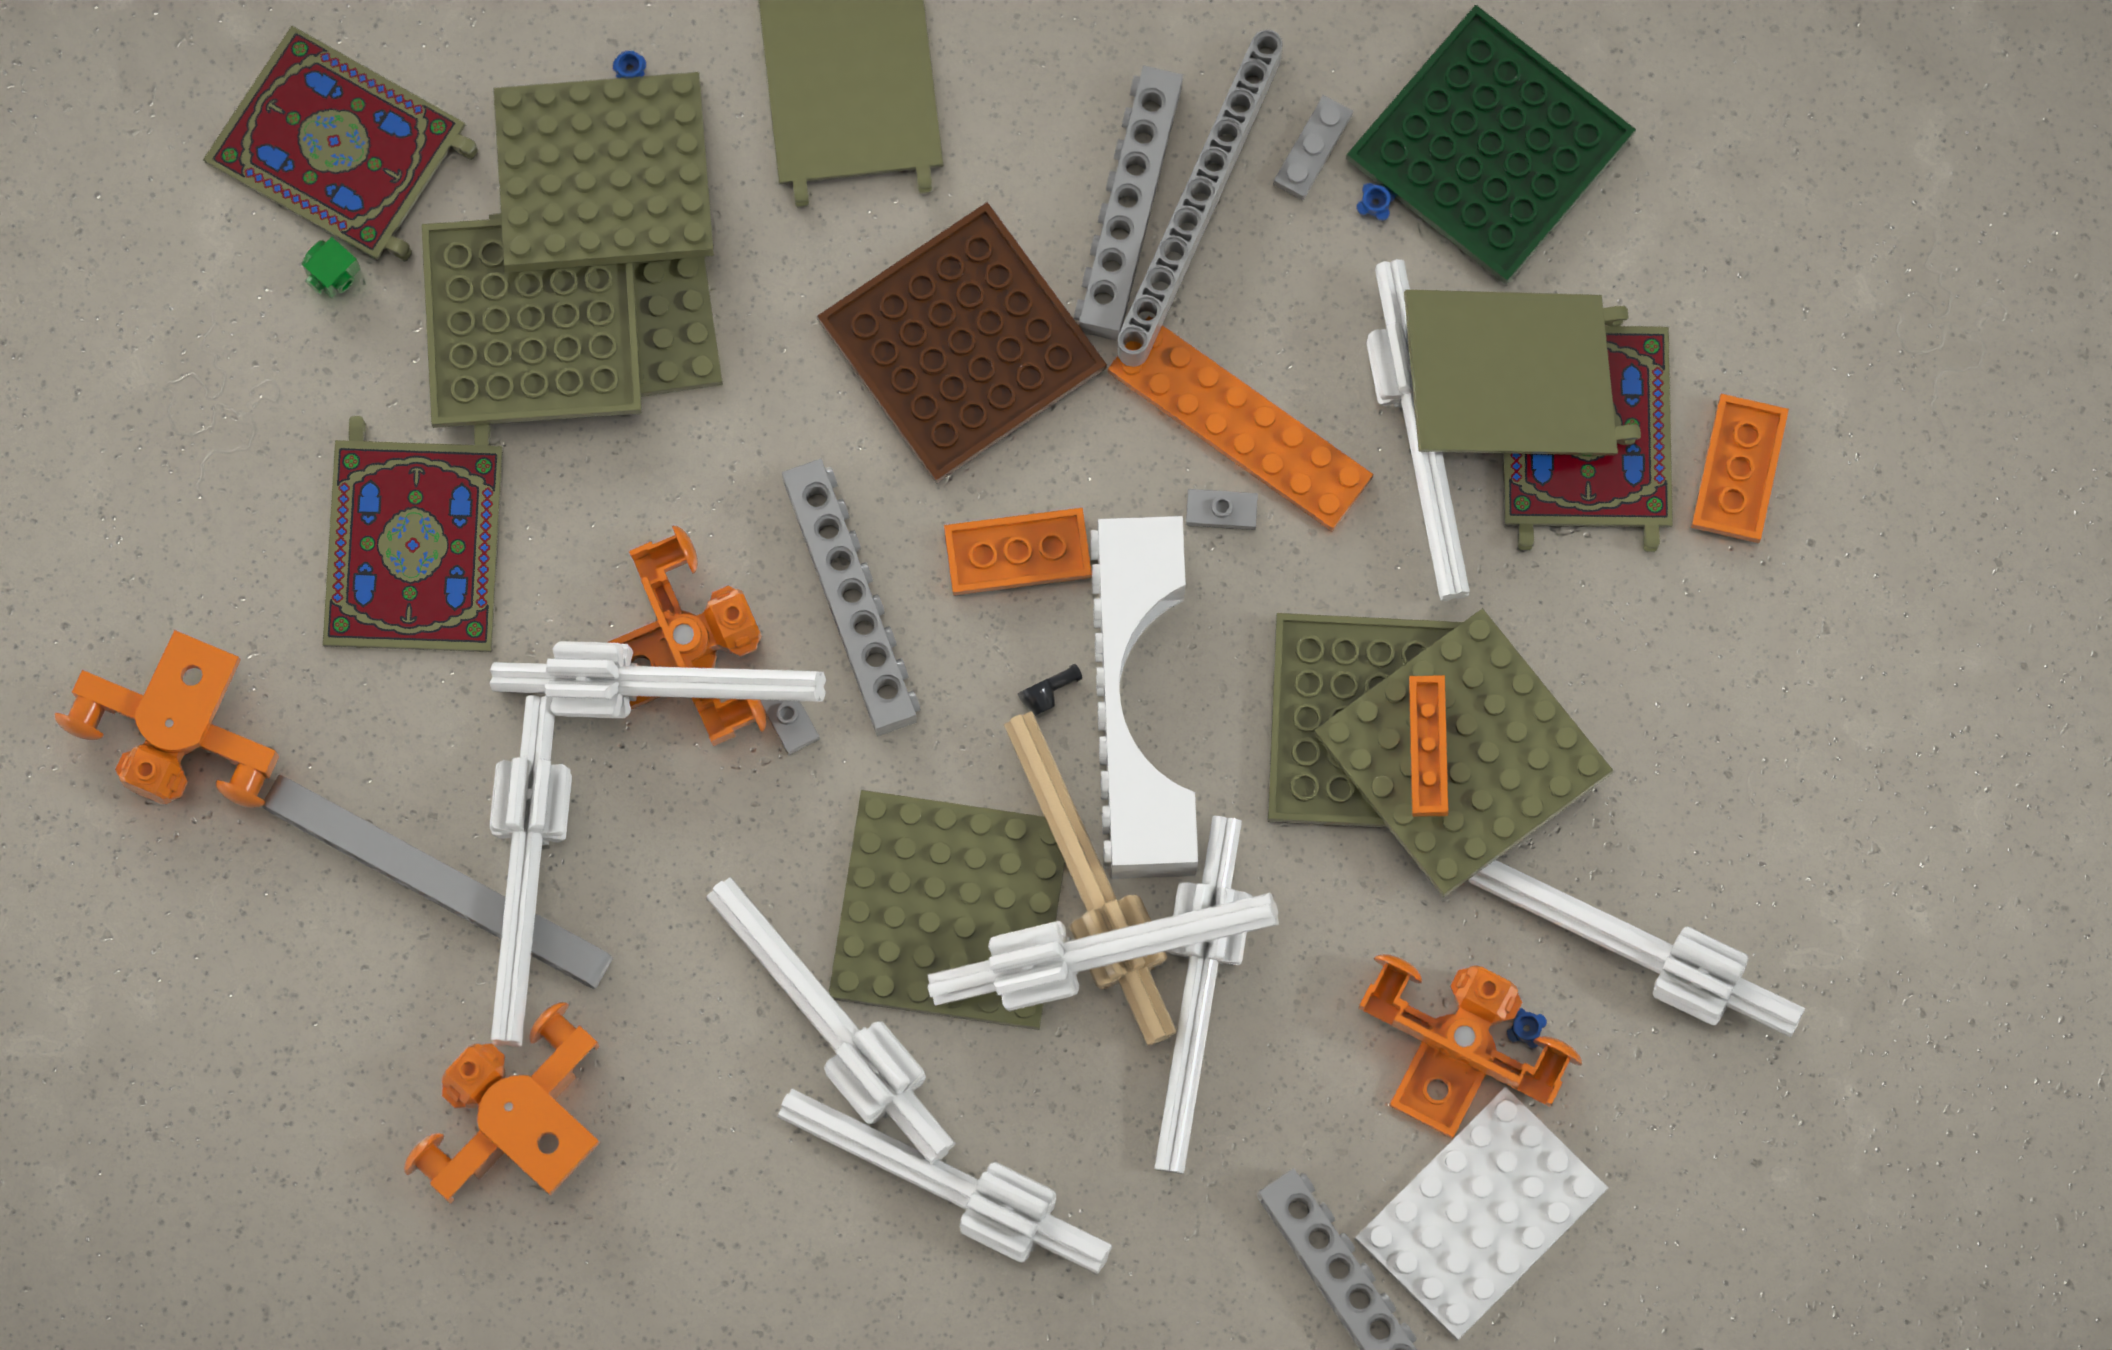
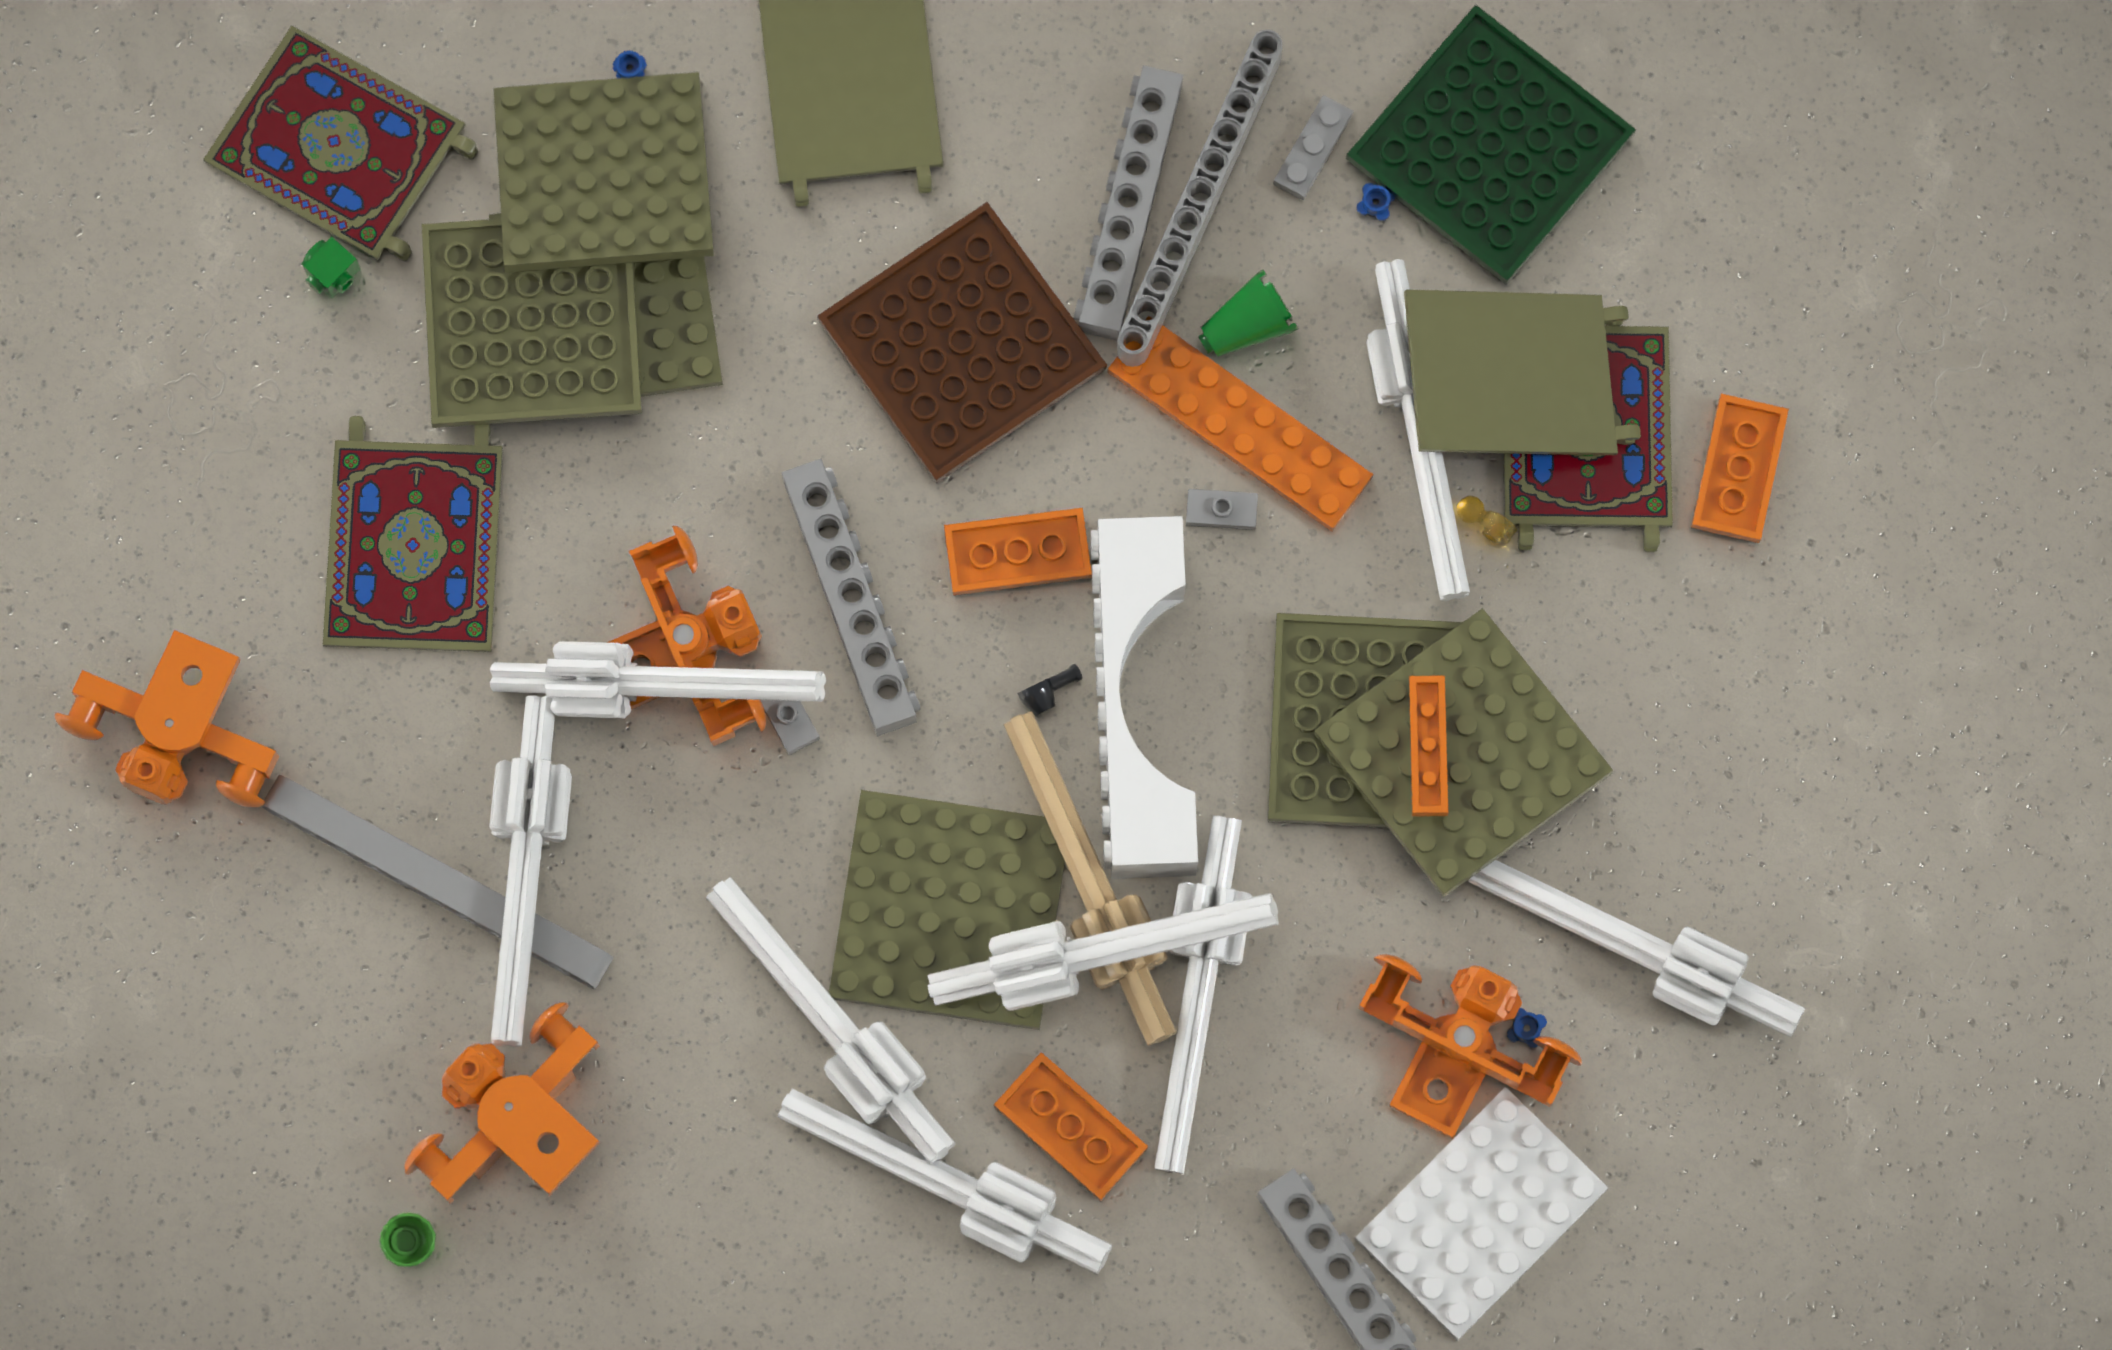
none -> bright green hair [380,1212,436,1267]
none -> orange plate [993,1052,1148,1202]
none -> green cone [1198,269,1298,357]
none -> clear yellow plate [1457,496,1517,544]

